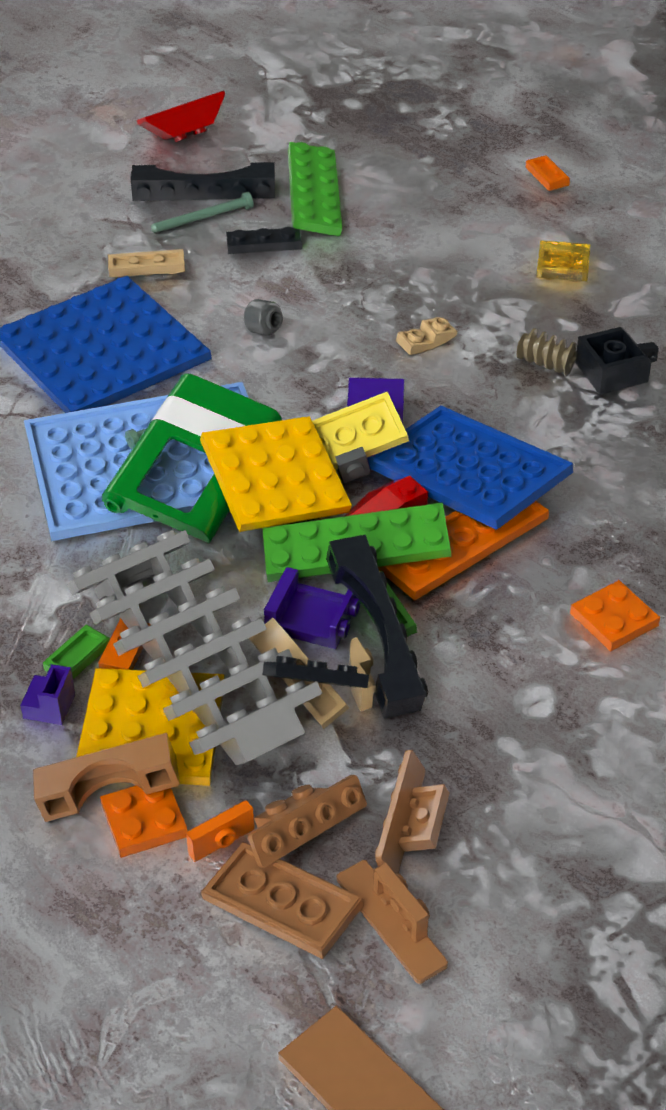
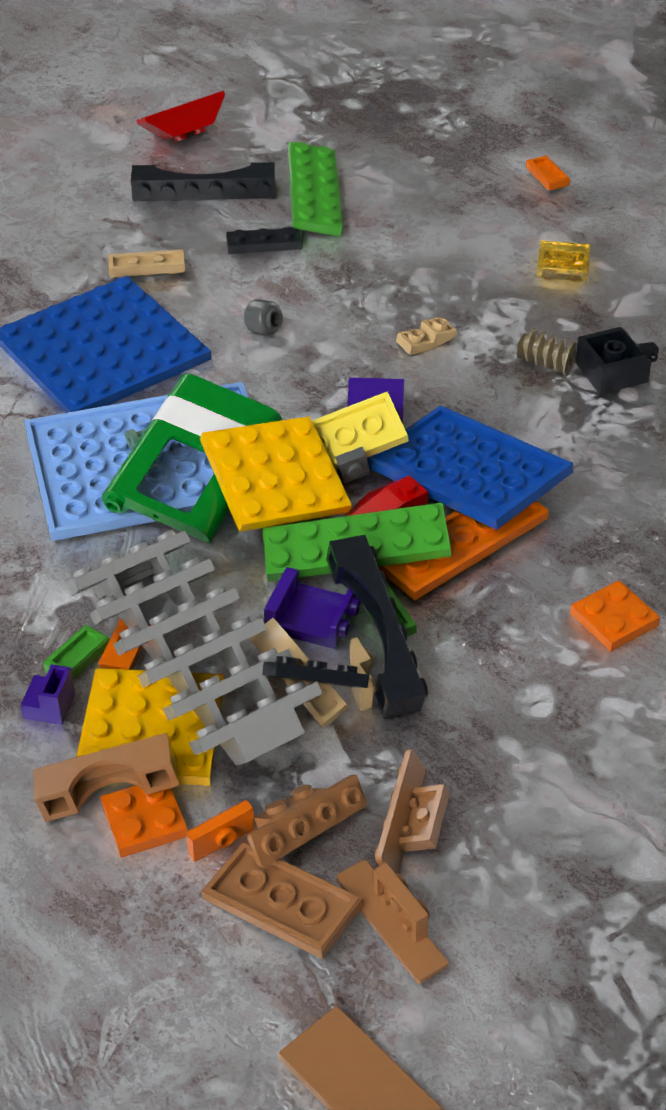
sand green bar [151,192,254,233] -> none

